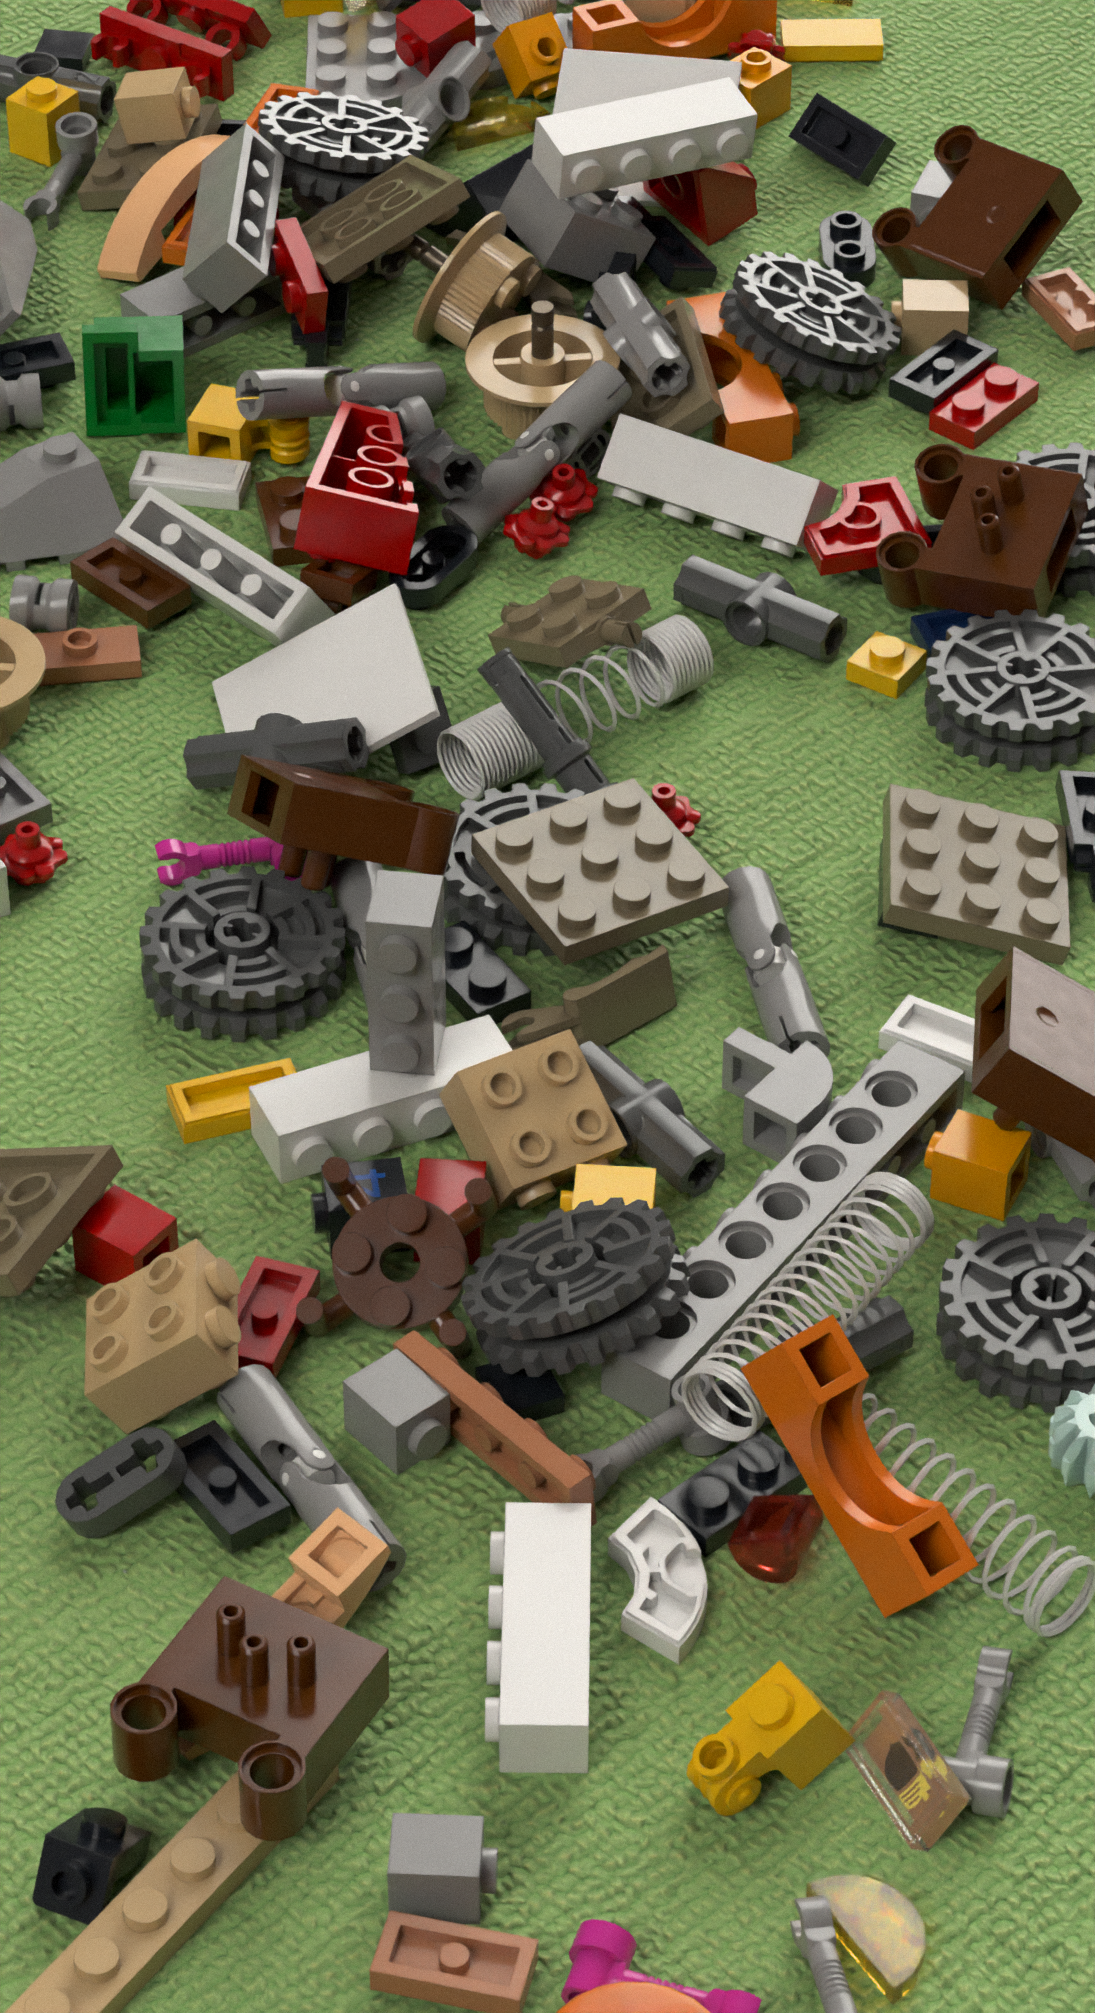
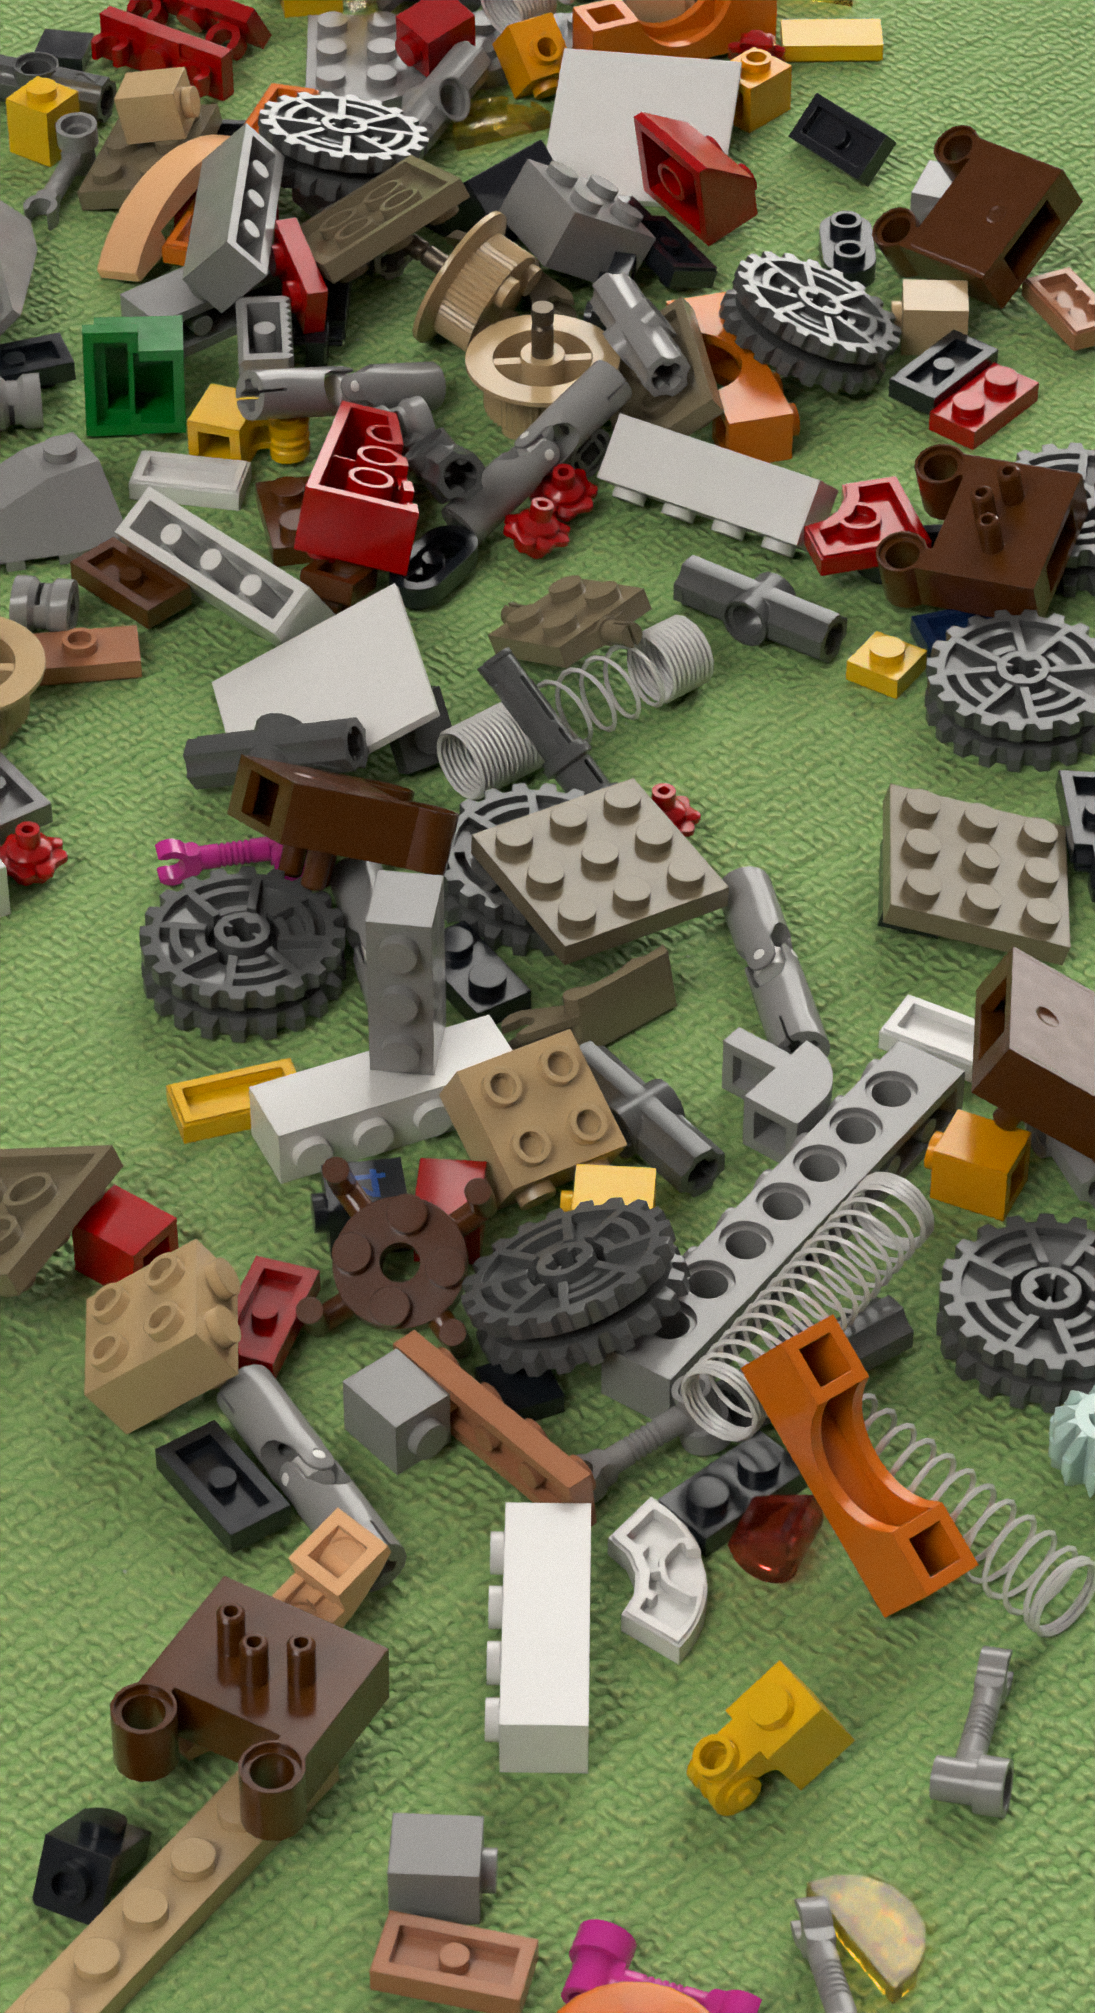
dark grey beam [55,1427,187,1538] -> none
white brick [532,77,758,200] -> none
clear tile [845,1690,972,1852] -> none
none -> light grey brick [235,296,294,377]

